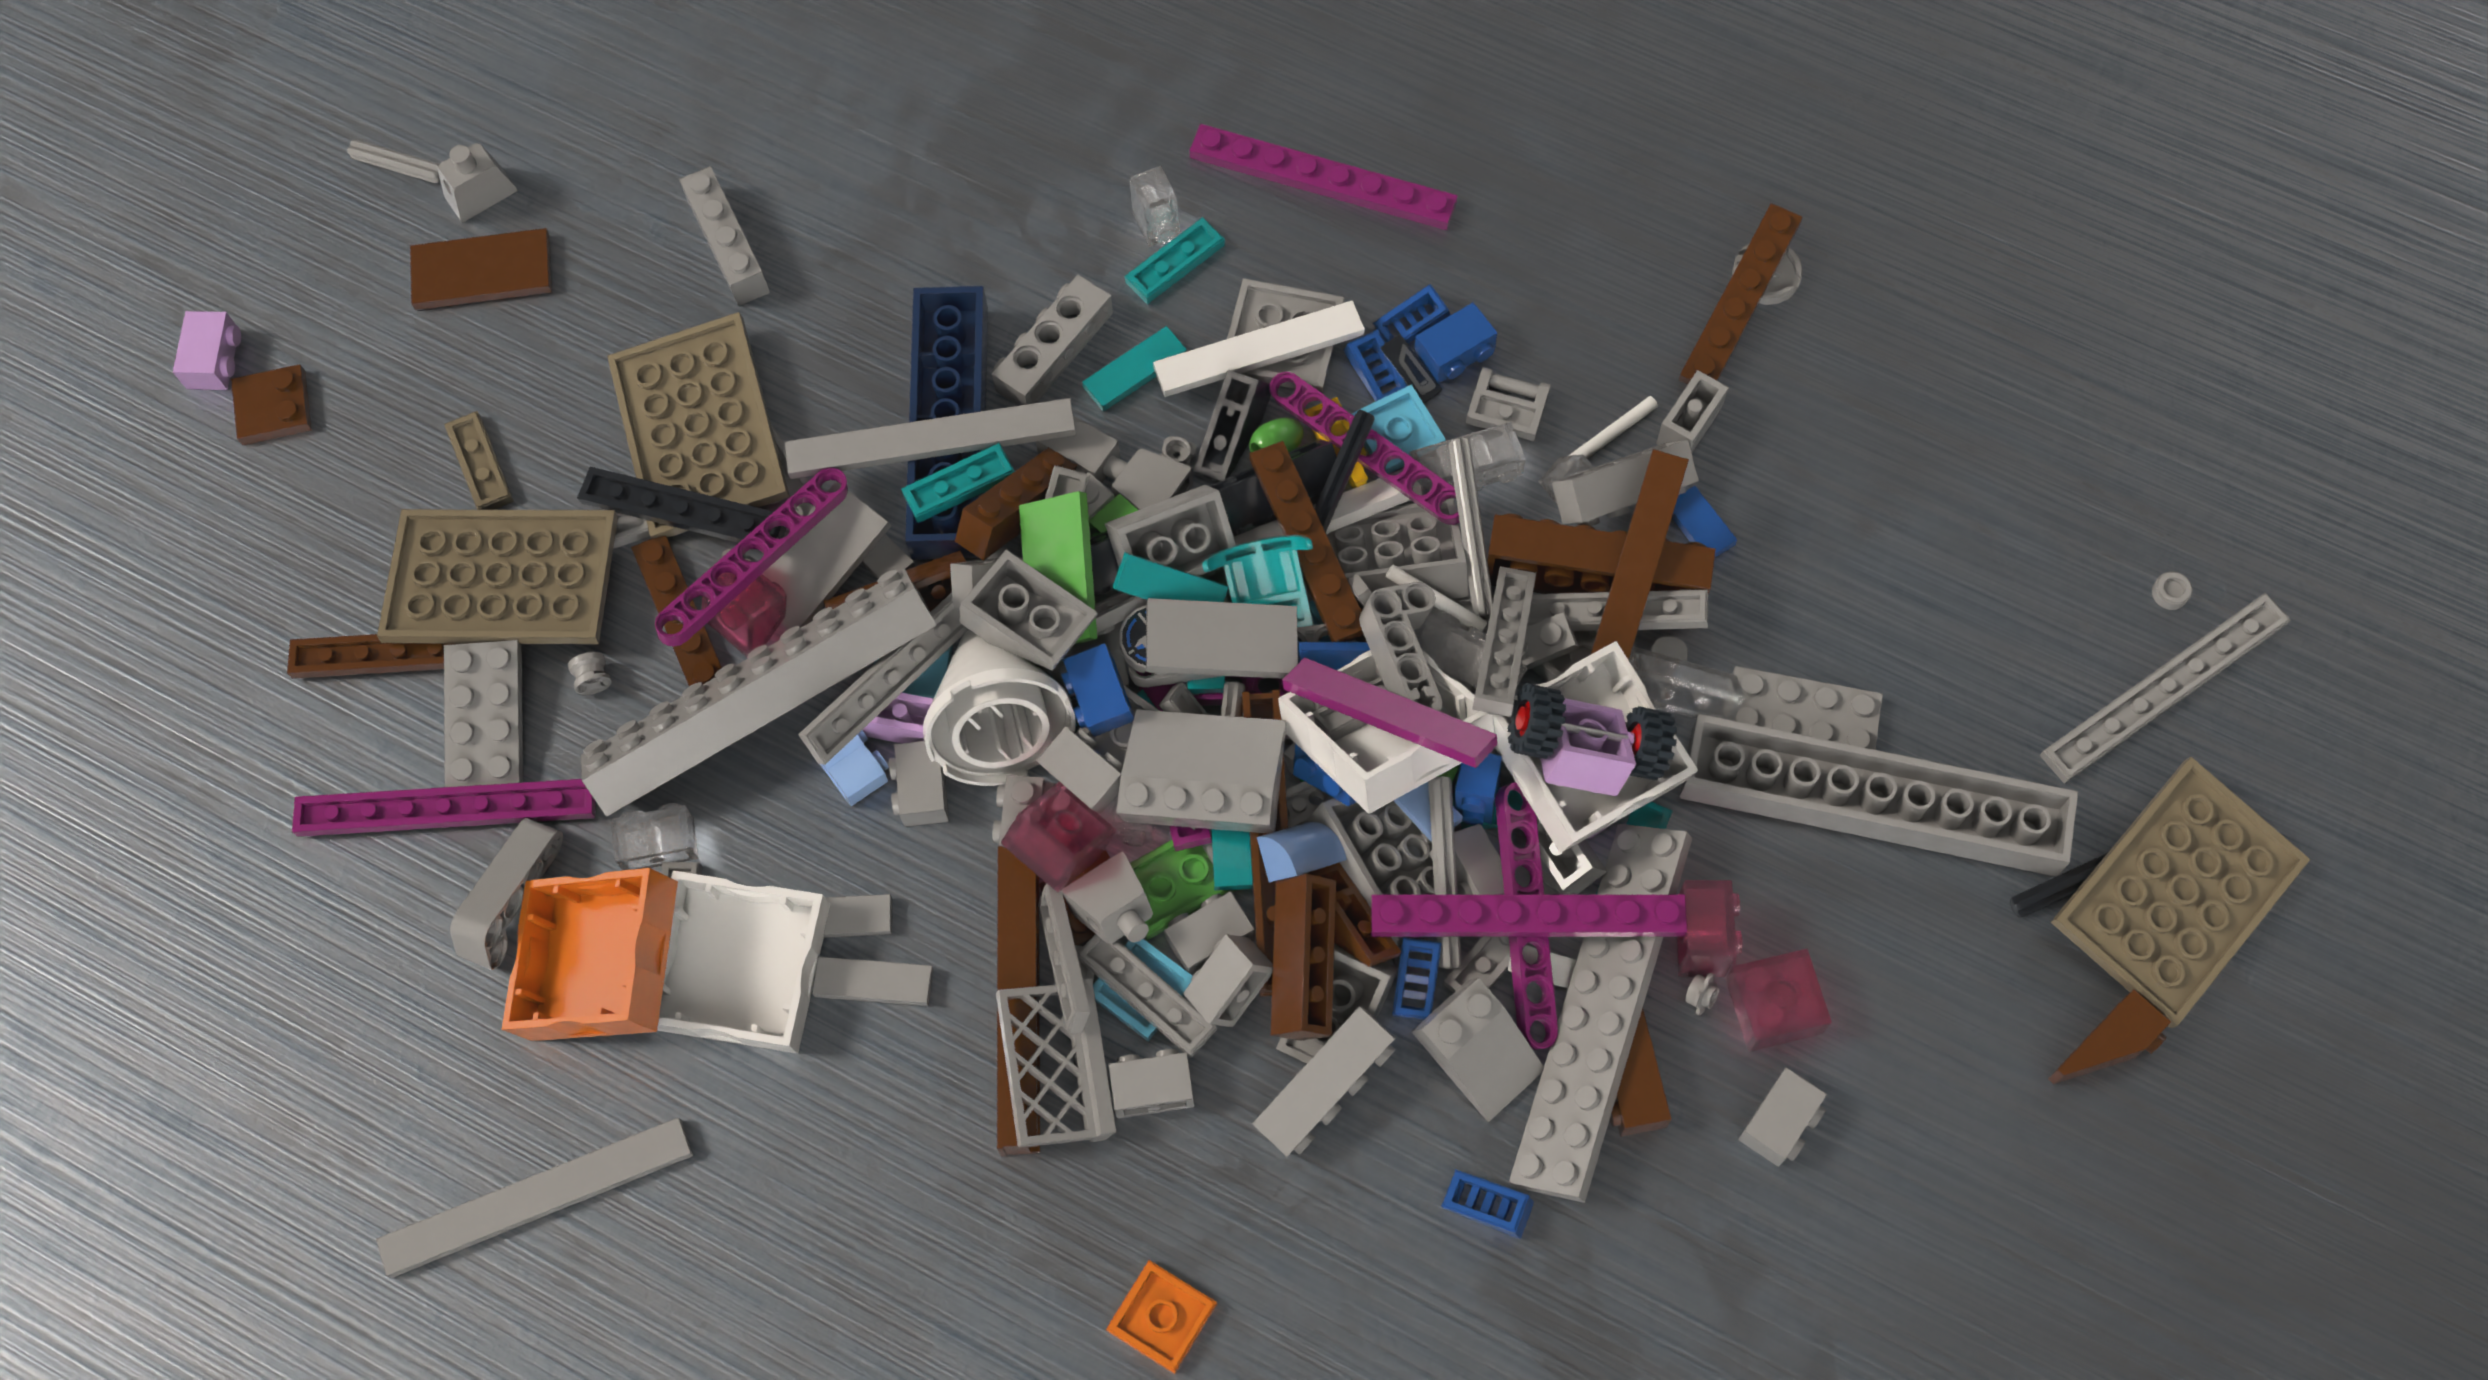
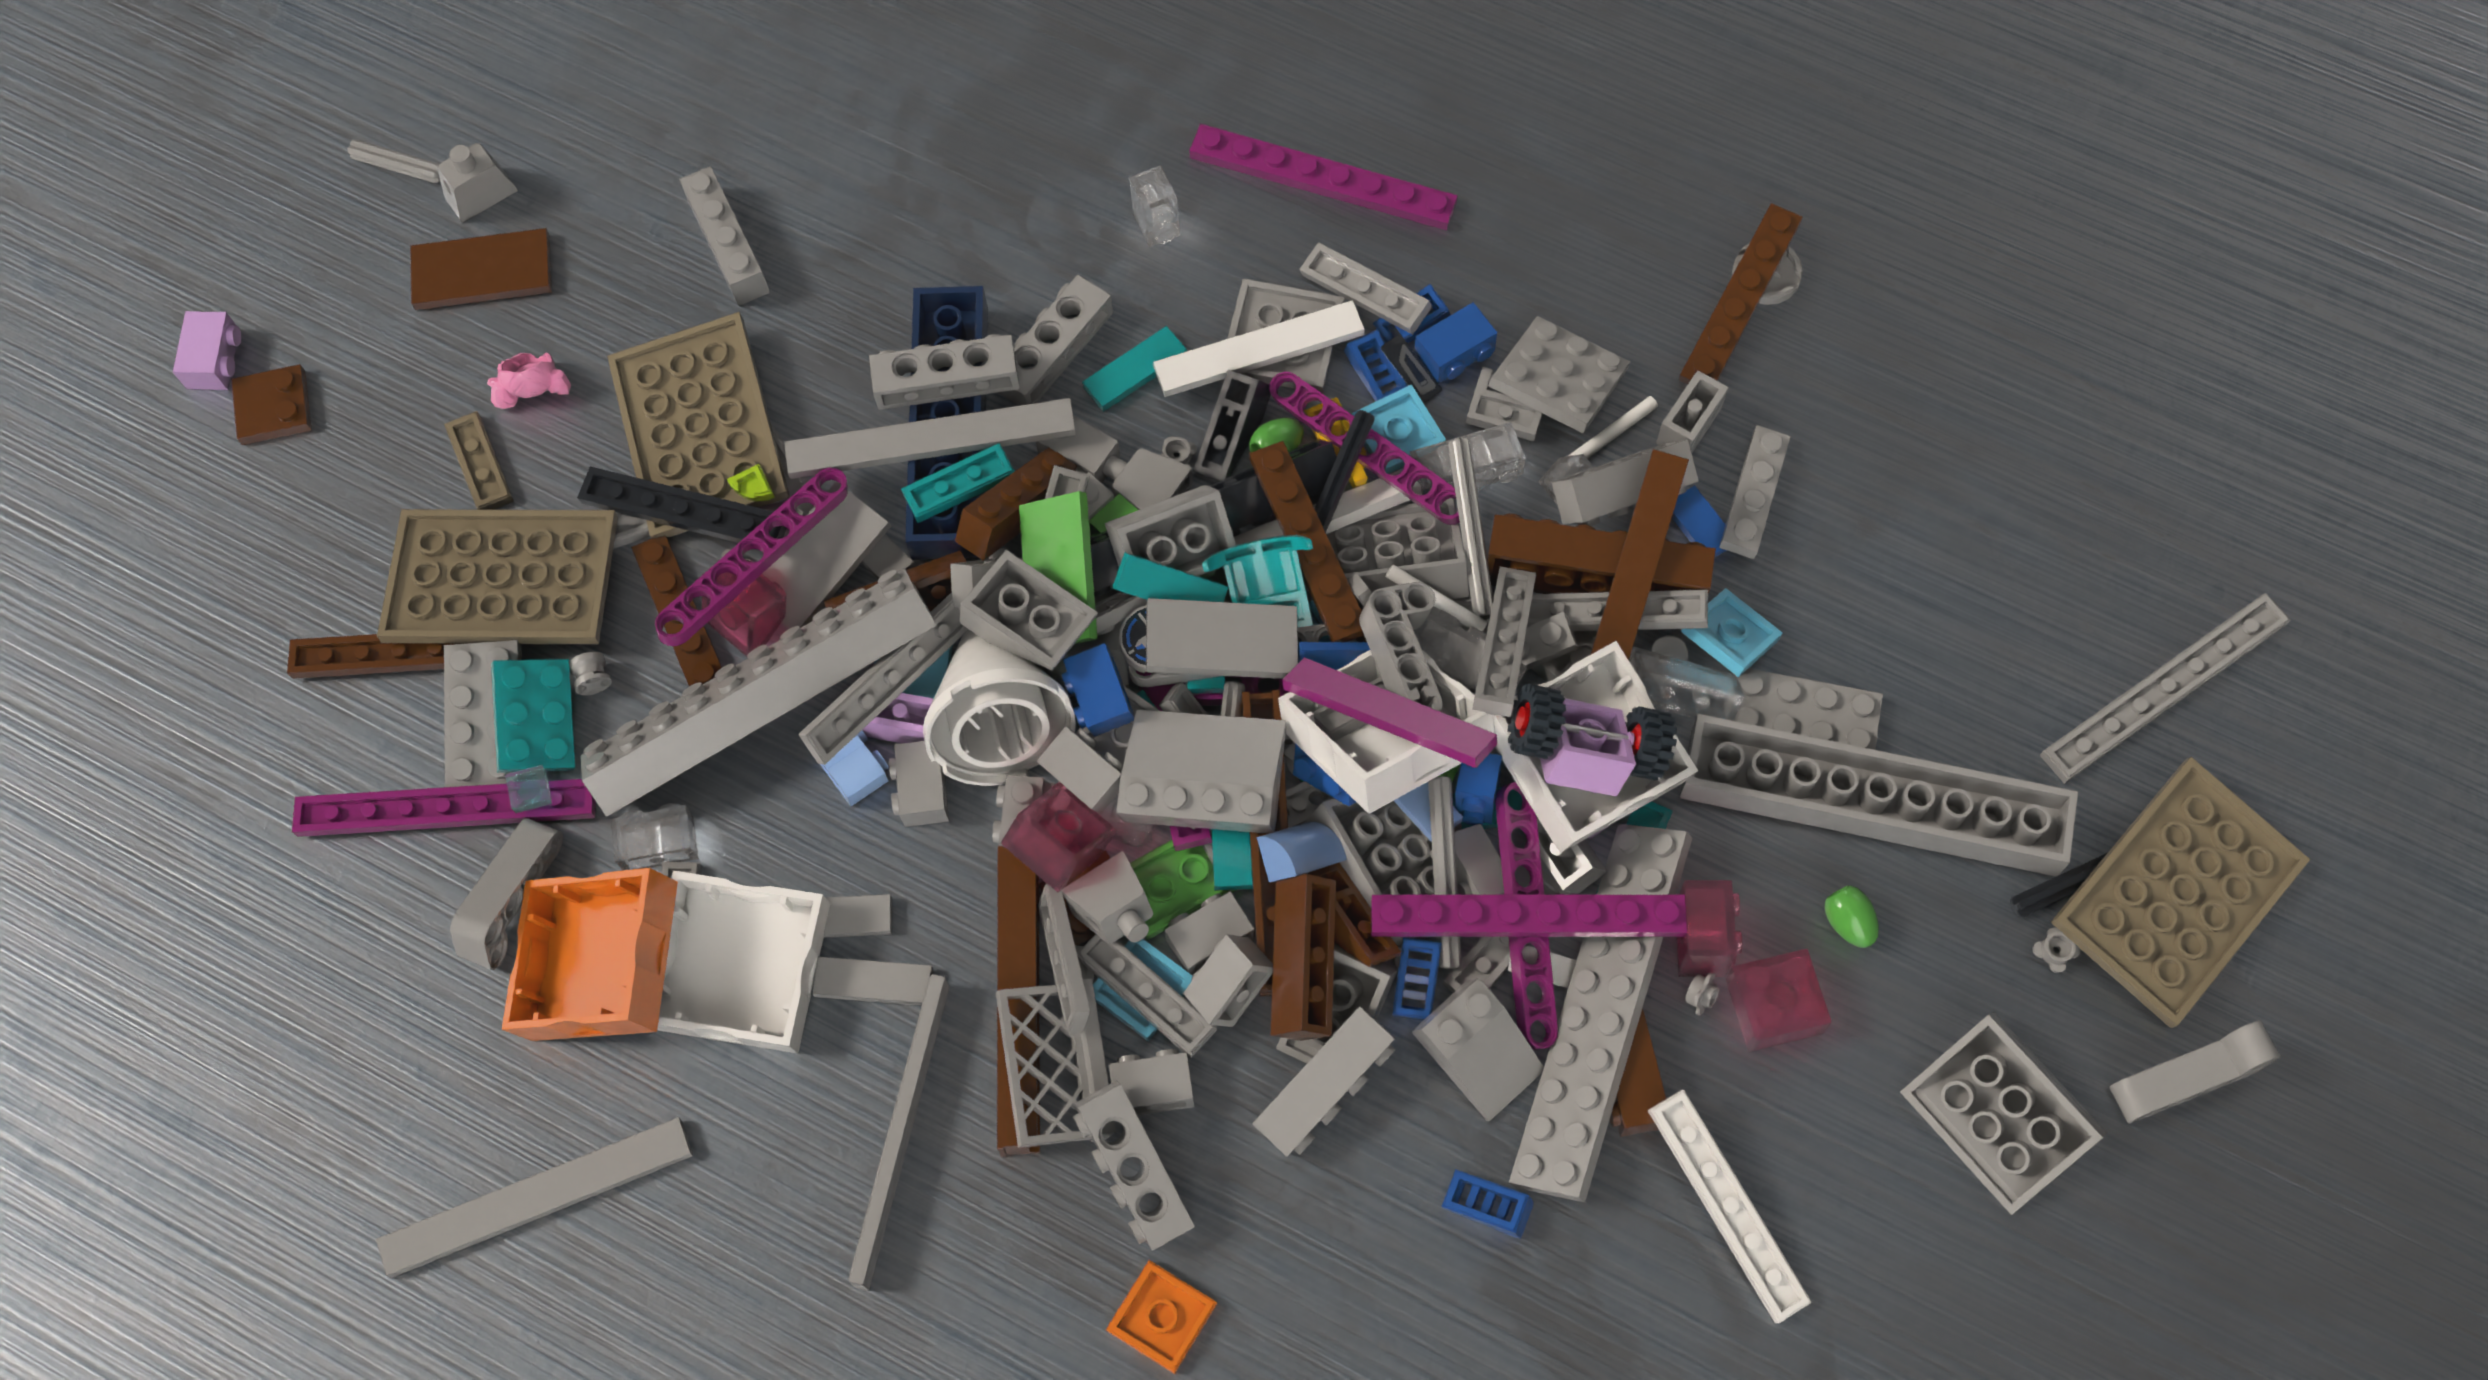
teal tile [1124,217,1225,305] -> none
light grey brick [1738,1068,1827,1167] -> none
reddish brown slope [2048,989,2171,1084] -> none
light grey tile [2152,572,2193,610] -> none
none -> bright pink hair [487,352,571,410]
none -> teal plate [491,659,575,773]
none -> clear light blue plate [505,765,552,813]
none -> lime tile [727,464,775,502]
none -> light grey tile [848,974,950,1291]
none -> light grey brick [869,334,1020,410]
none -> light grey brick [1073,1081,1195,1251]
none -> light grey plate [1299,242,1432,335]
none -> light grey plate [1489,316,1630,434]
none -> white tile [1647,1089,1812,1323]
none -> medium azure plate [1681,588,1783,678]
none -> light grey plate [1719,425,1791,559]
none -> bright green animal [1824,885,1879,948]
none -> light grey slope [1900,1012,2107,1215]
none -> light grey plate [2033,927,2080,973]
none -> light grey beam [2109,1020,2281,1124]

